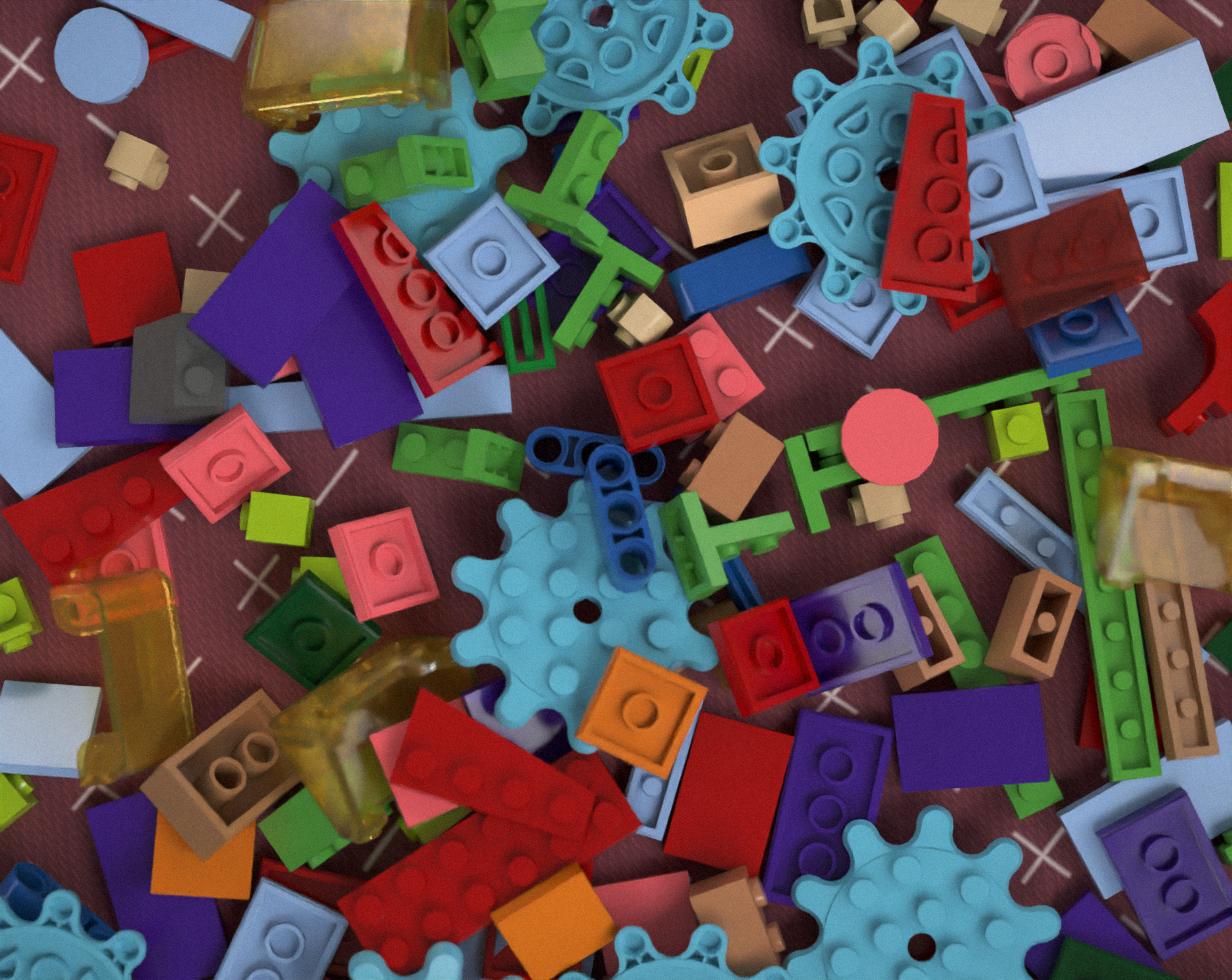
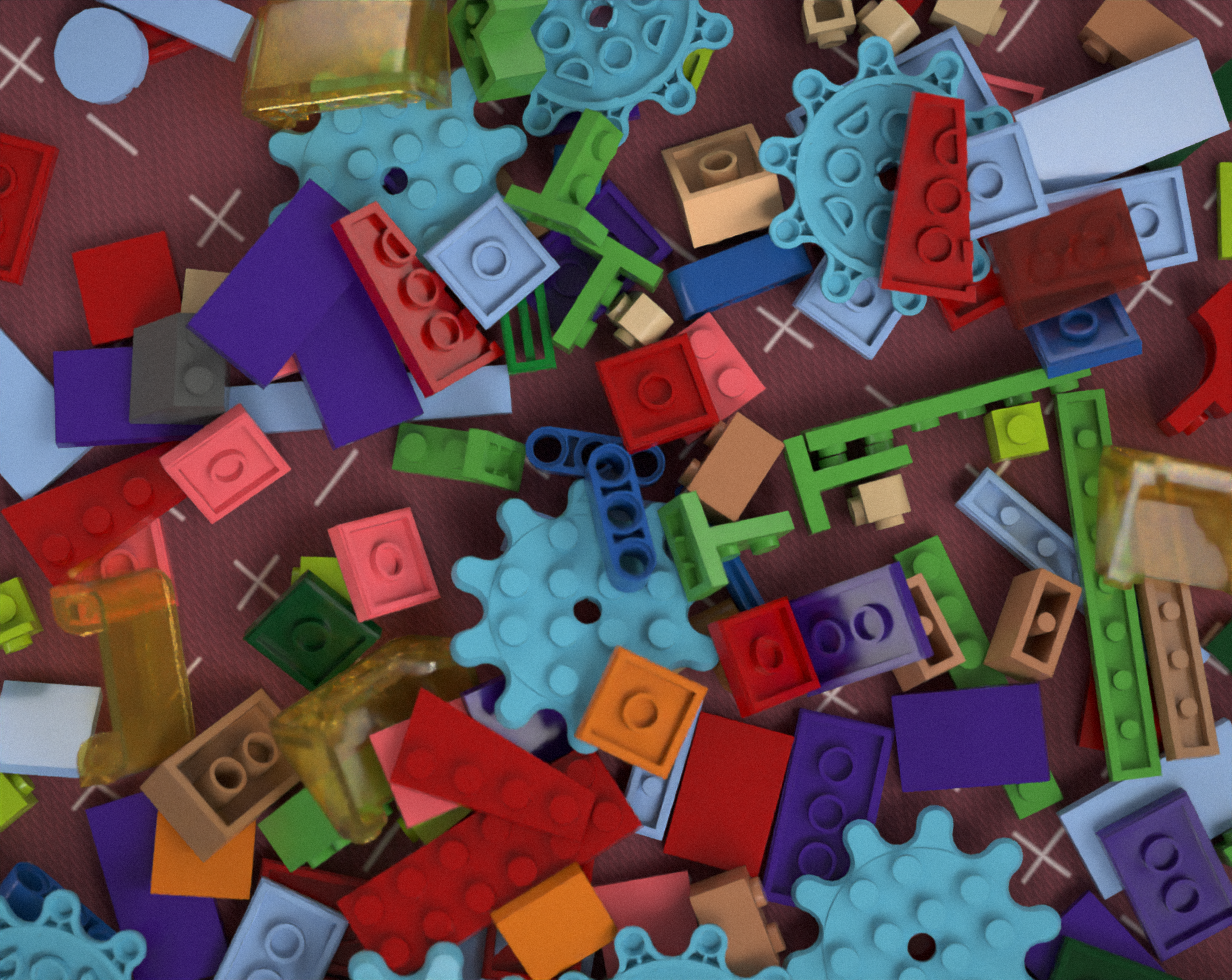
tan plate [104,131,169,191] -> none
lime brick [240,491,315,548] -> none
bright green bracket [339,135,475,210] -> none
coral tile [840,389,939,486] -> none
coral tile [1002,13,1101,105] -> none

